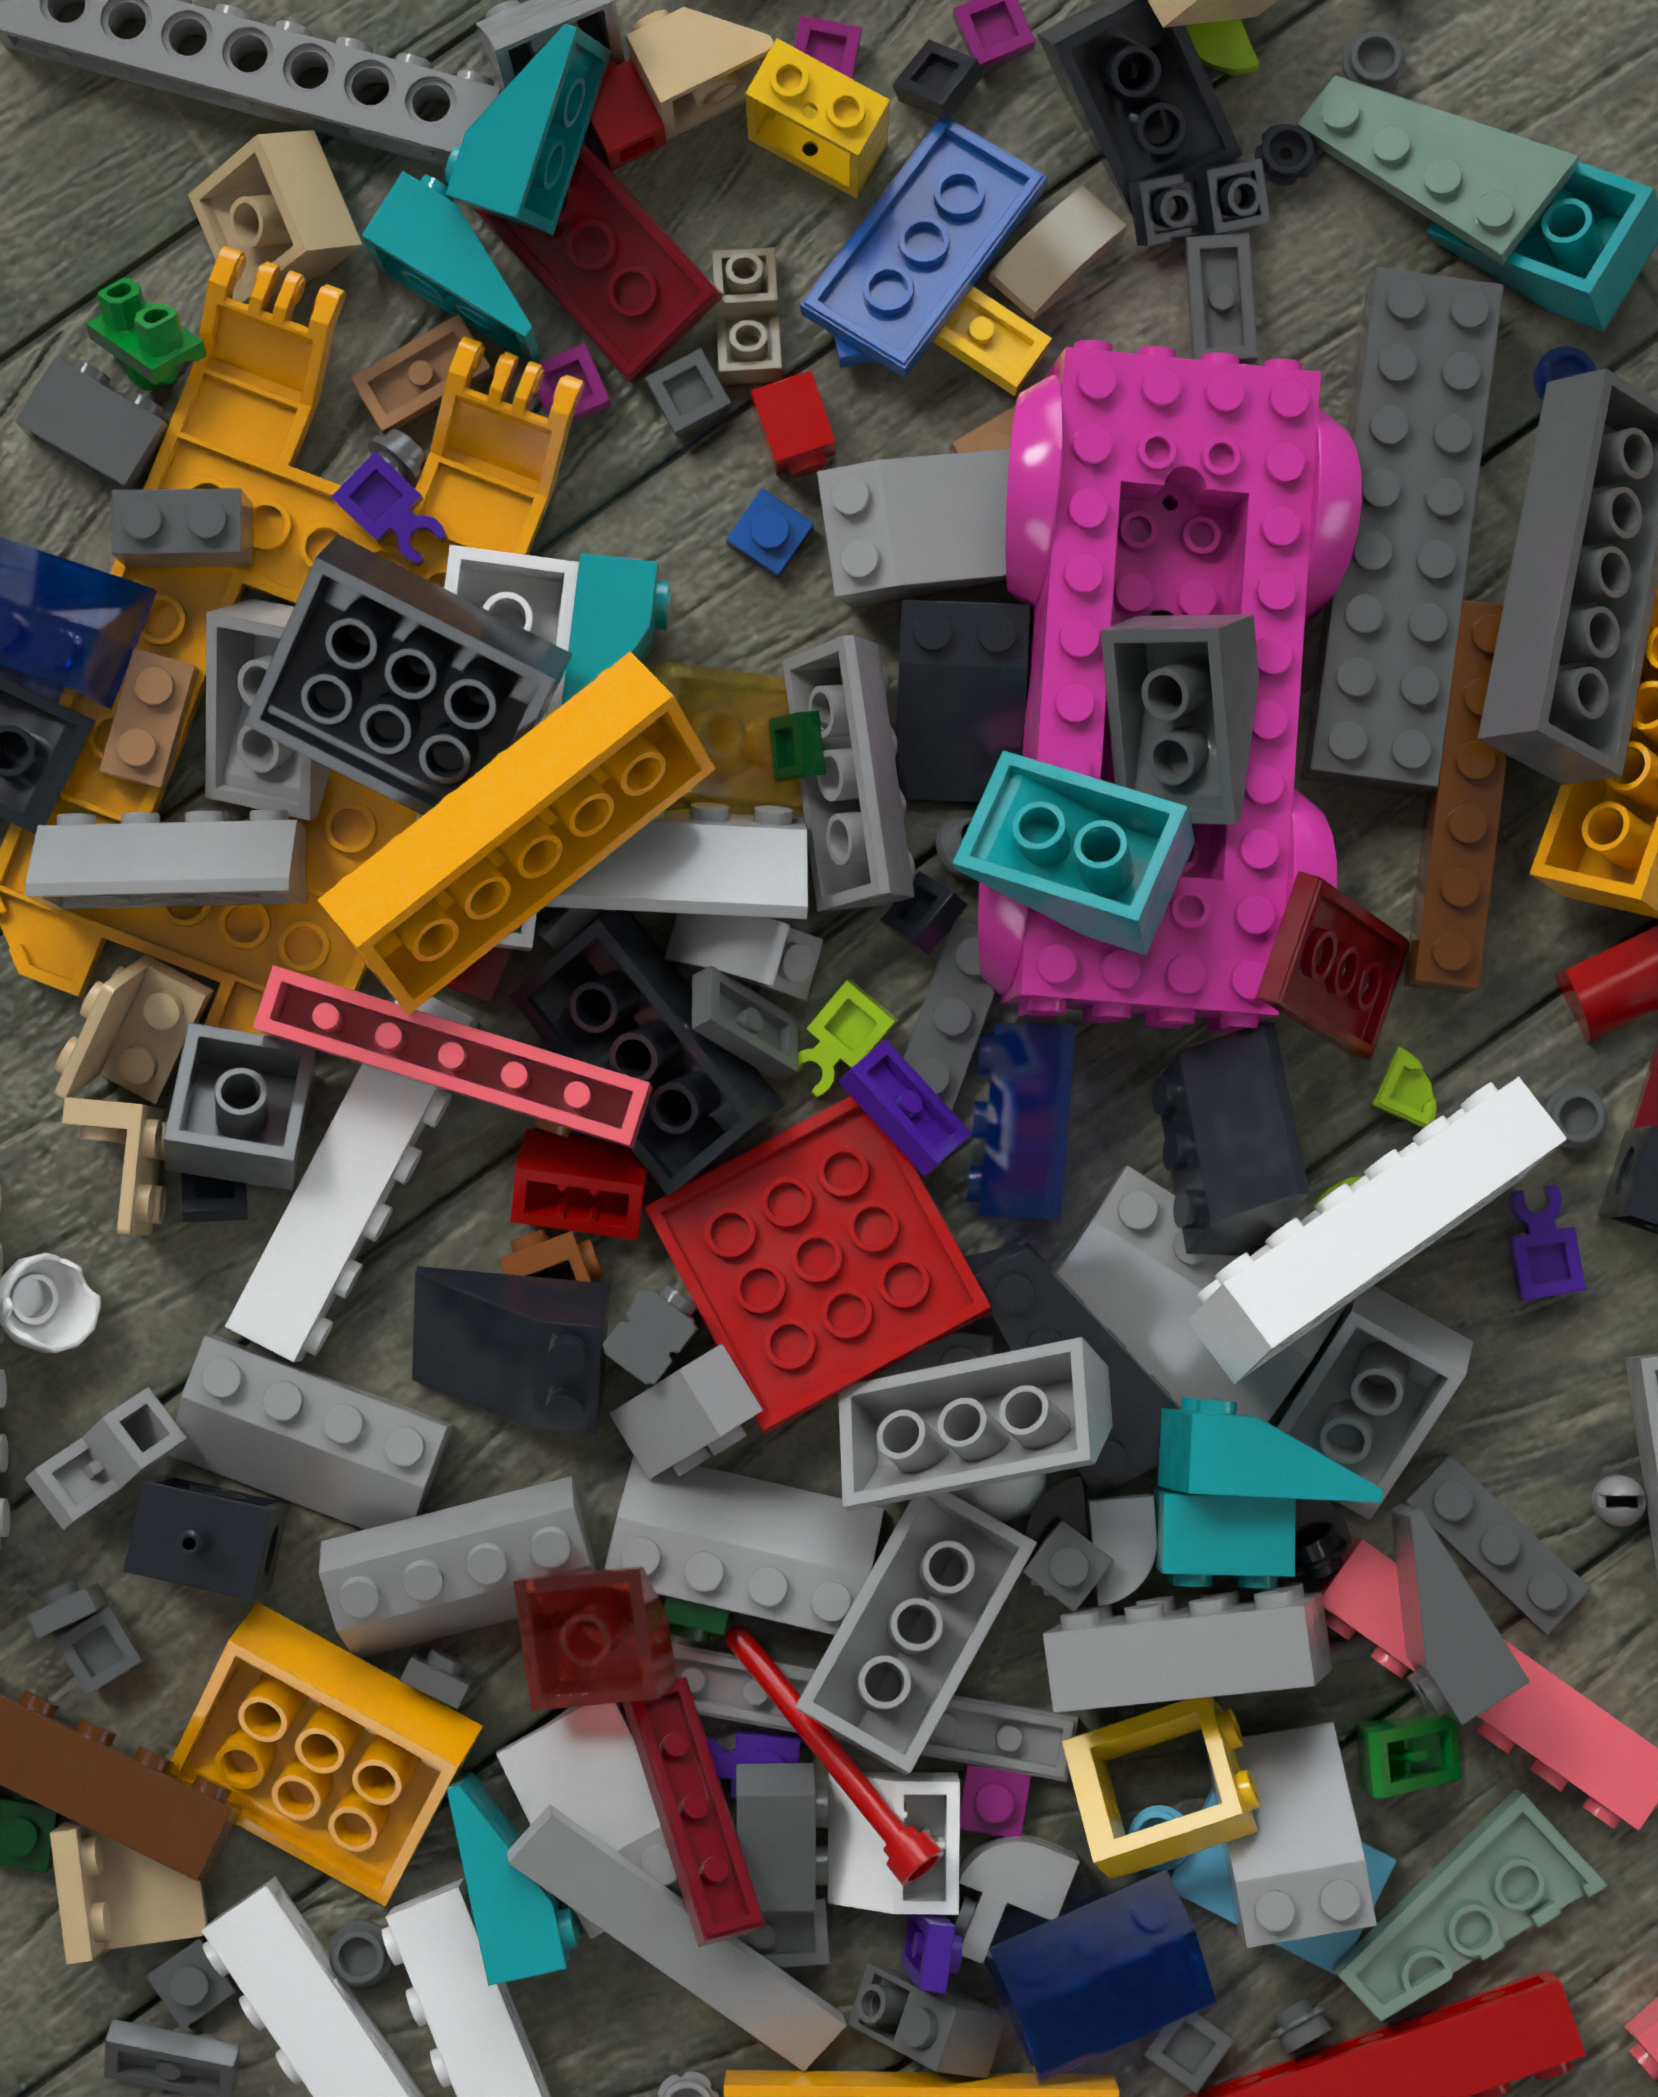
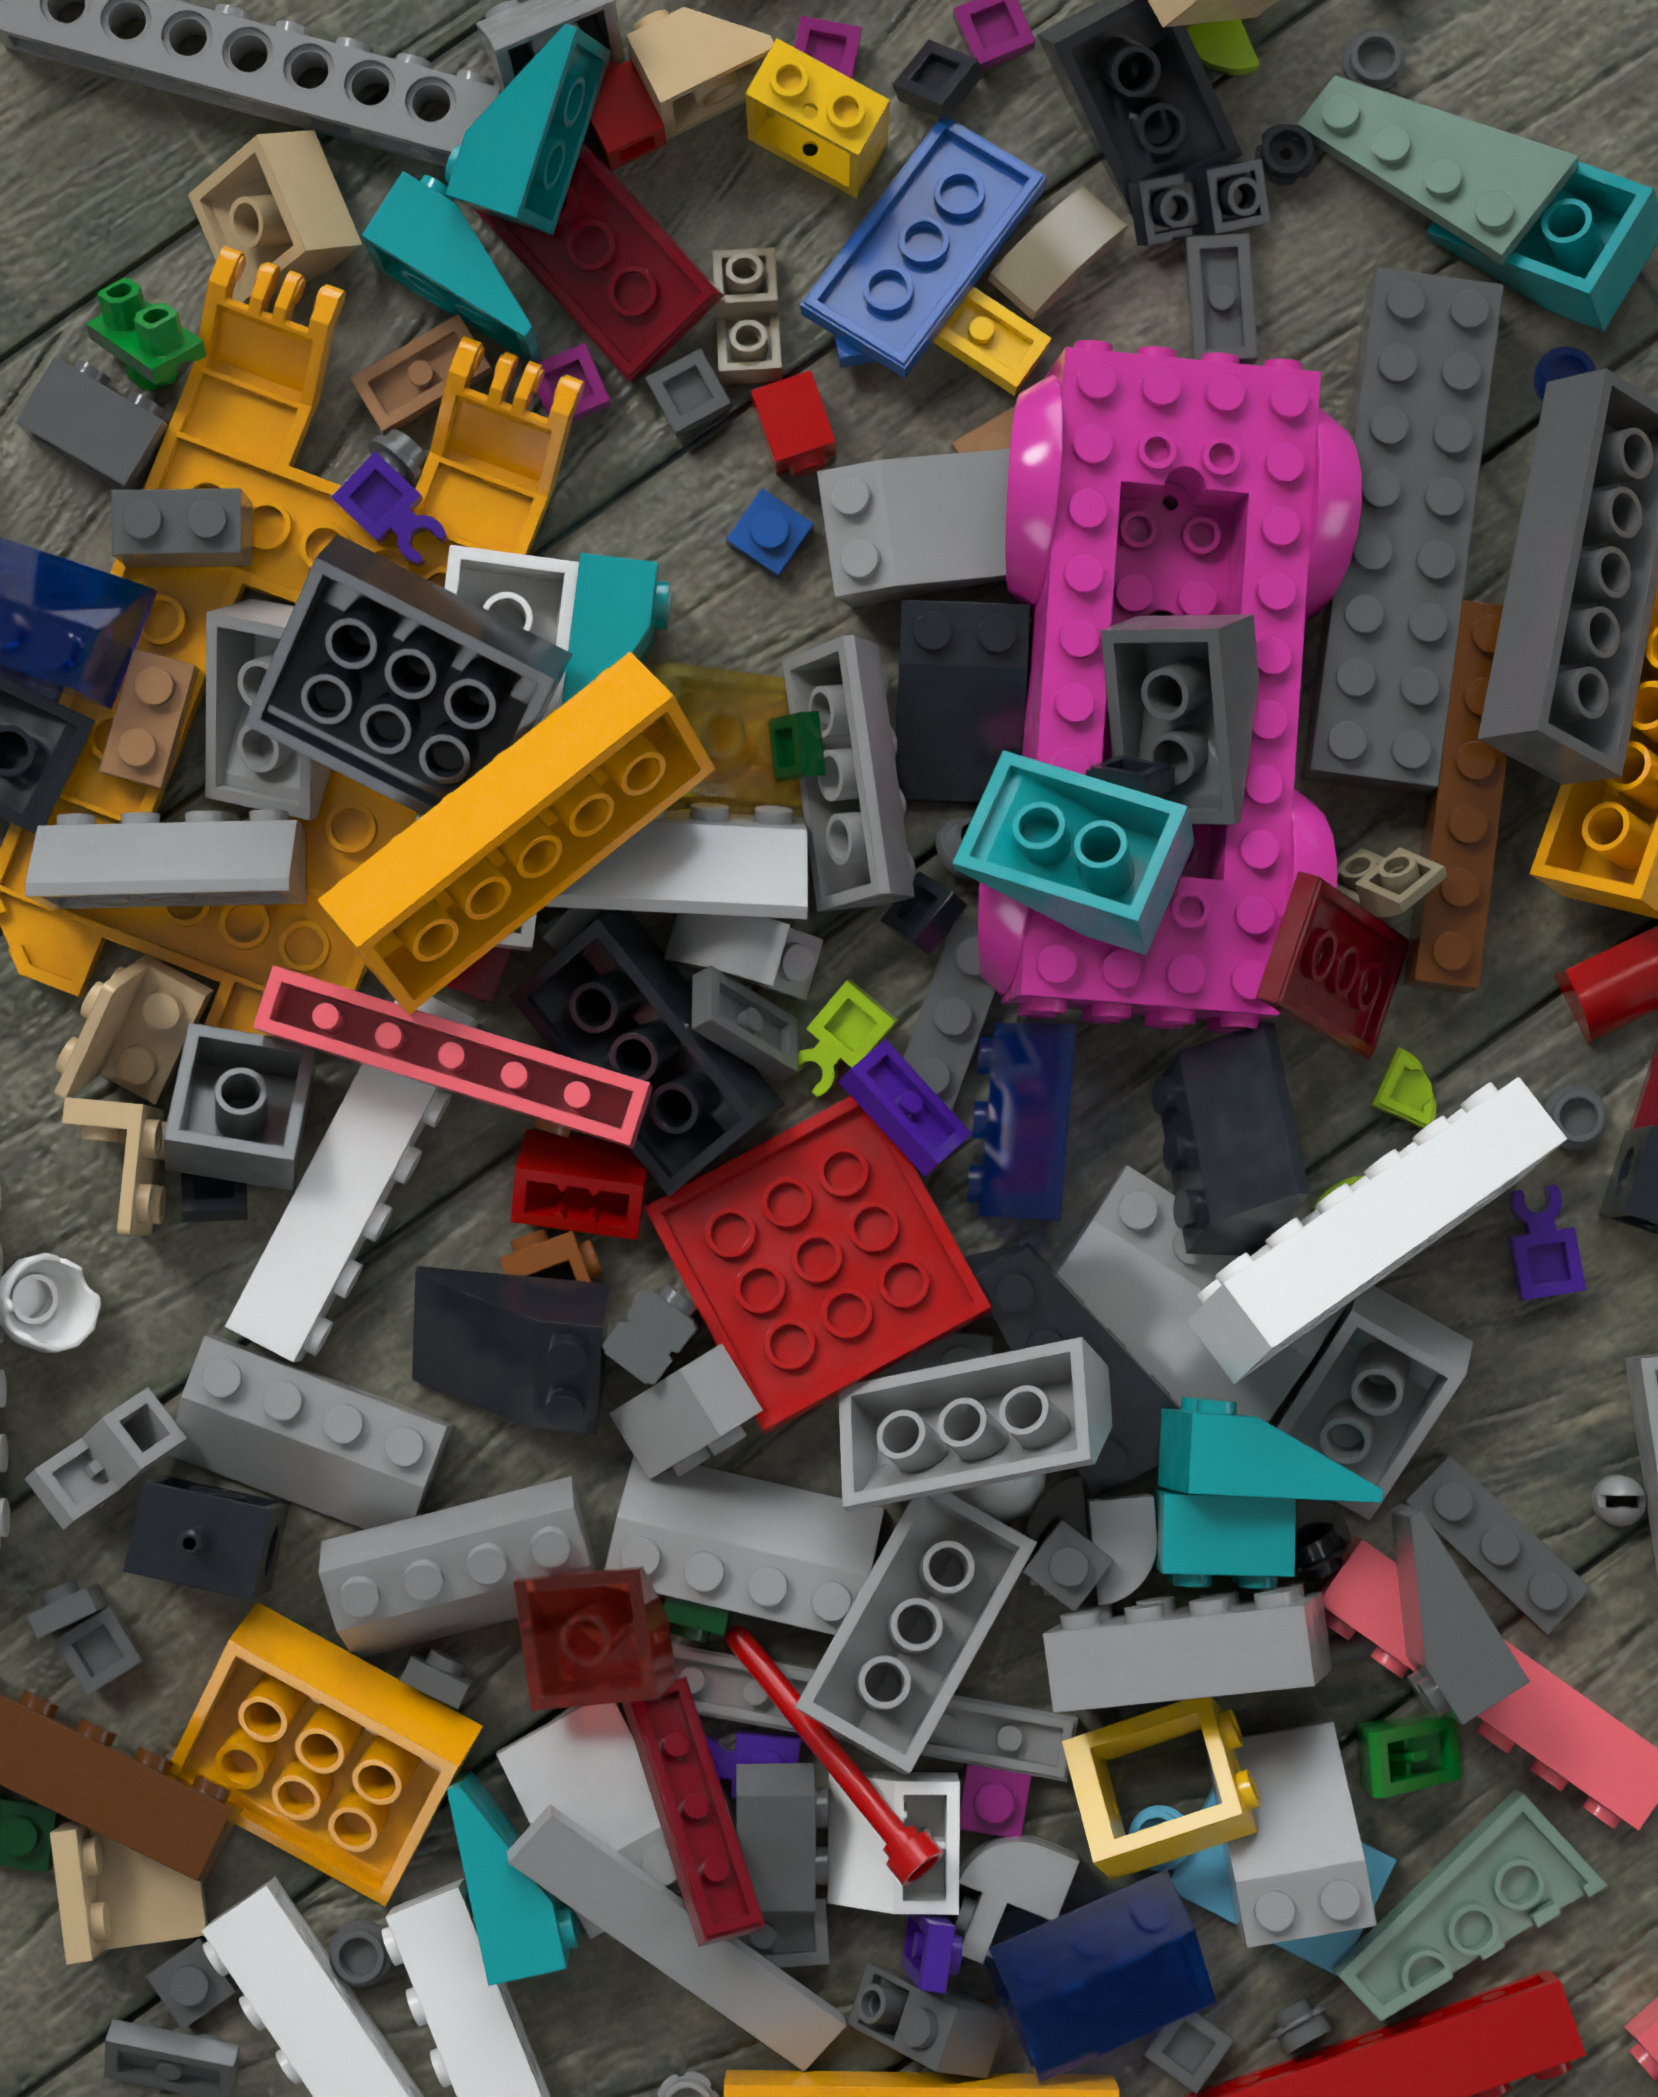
none -> black tile [1086,755,1175,797]
none -> dark tan slope [1337,847,1448,918]

